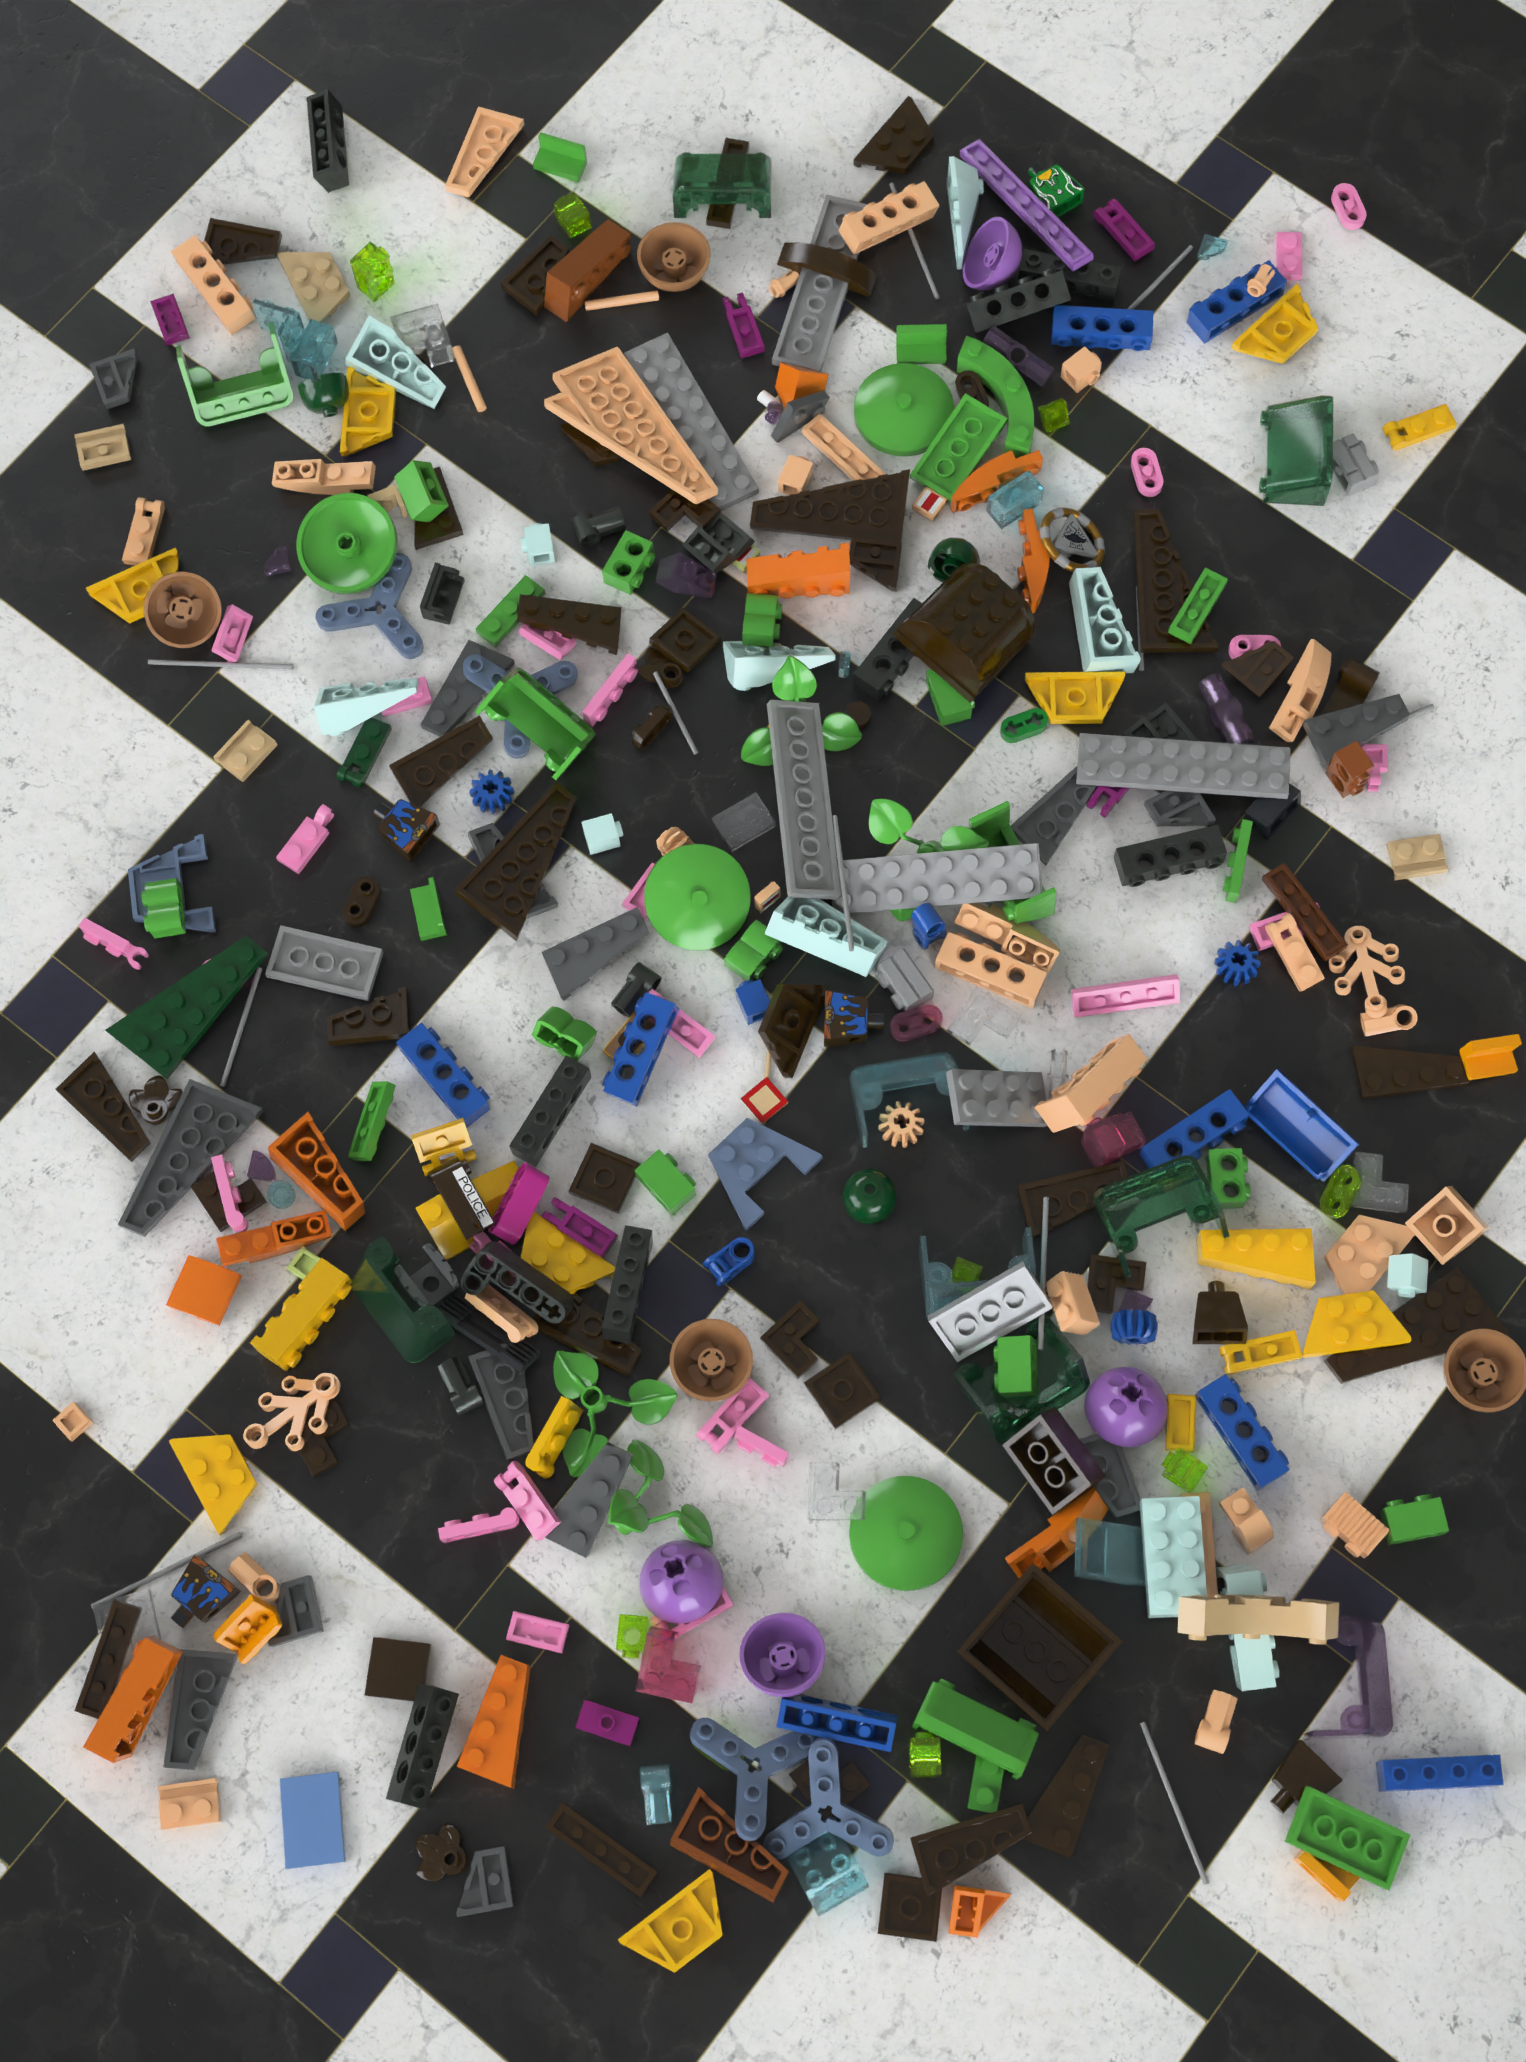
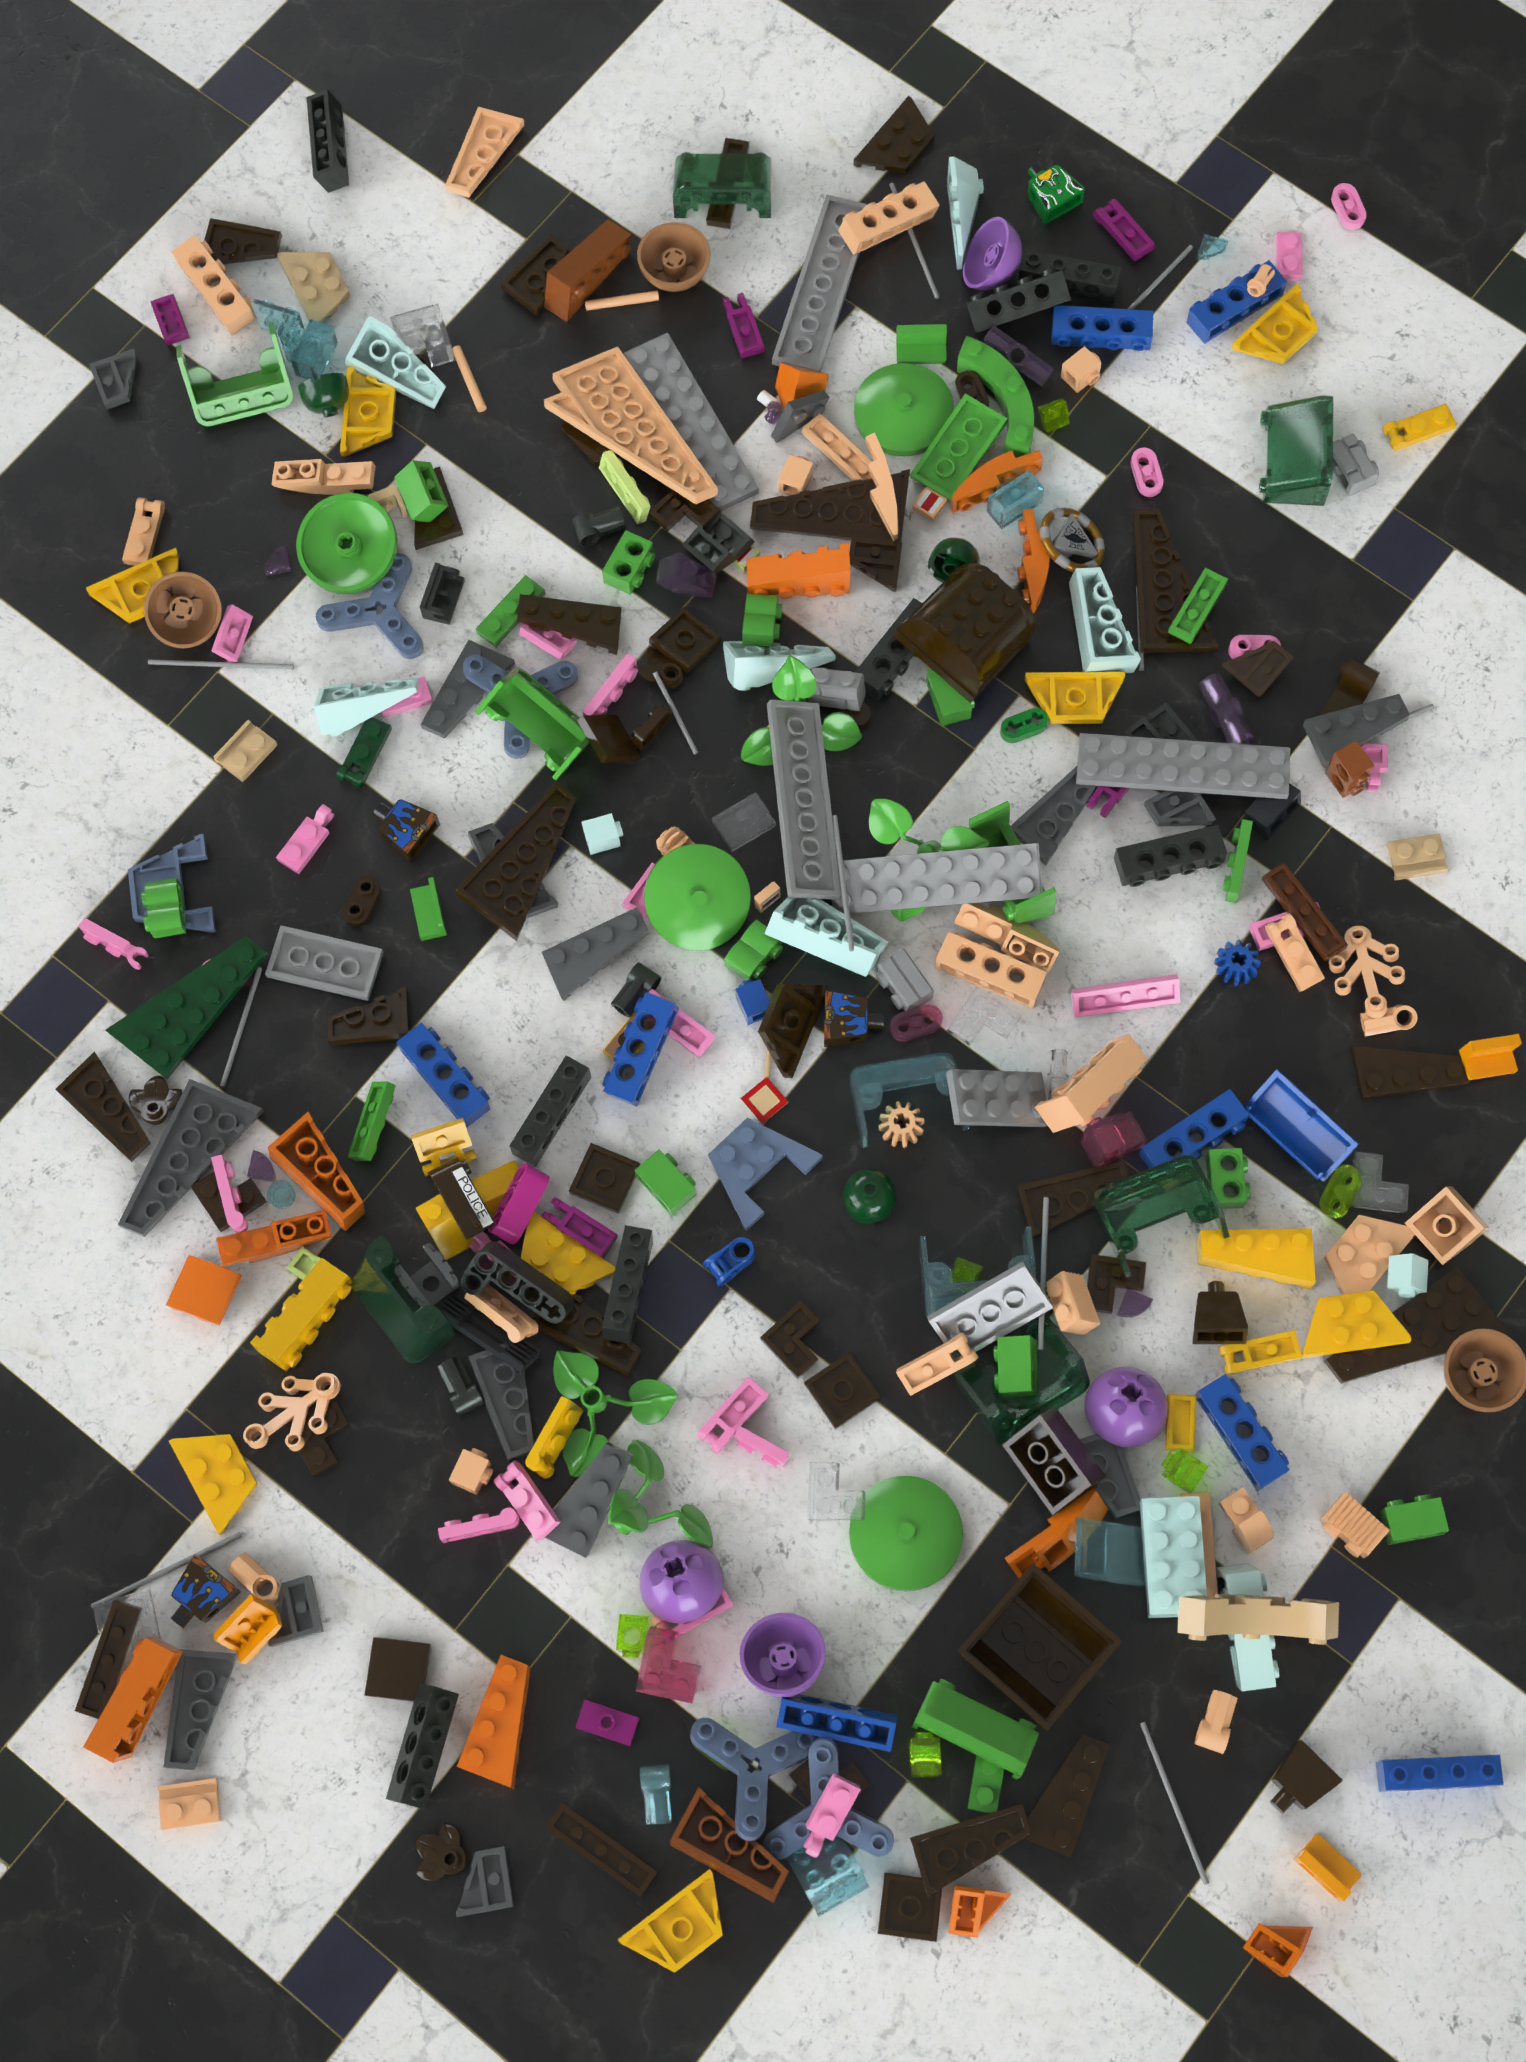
light nougat tile [52,1401,93,1442] -> none
tan plate [74,424,132,471] -> none
medium blue tile [280,1772,345,1869] -> none
clear neon green brick [350,241,395,302] -> none
dark brown wing [389,715,493,807] -> none
blue gear [469,769,514,815] -> none
bright pink plate [506,1611,569,1654] -> none
light aqua brick [520,523,555,566] -> none
bright green brick [532,1006,597,1061] -> none
bright green panel [533,133,587,183] -> none
clear neon green brick [553,192,591,238] -> none
medium nougat piece [670,1319,753,1402] -> none
light nougat pin [769,270,800,298] -> none
dark brown slope [777,242,877,297] -> none
clear light blue tile [839,651,851,678] -> none
blue piece [911,903,947,950] -> none
medium lavender tile [960,139,1093,271] -> none
blue gear [1110,1309,1158,1346] -> none
light nougat slope [1269,639,1331,742] -> none
bright green plate [1284,1786,1410,1891] -> none
clear purple windscreen [1305,1616,1393,1739] -> none
none -> light nougat brick [449,1448,493,1495]
none -> dark brown tile [578,715,641,763]
none -> yellowish green plate [599,450,651,525]
none -> bright pink plate [803,1773,861,1858]
none -> light grey brick [808,667,866,711]
none -> light nougat slope [865,432,898,541]
none -> light nougat plate [896,1333,978,1396]
none -> orange slope [1243,1923,1313,1977]

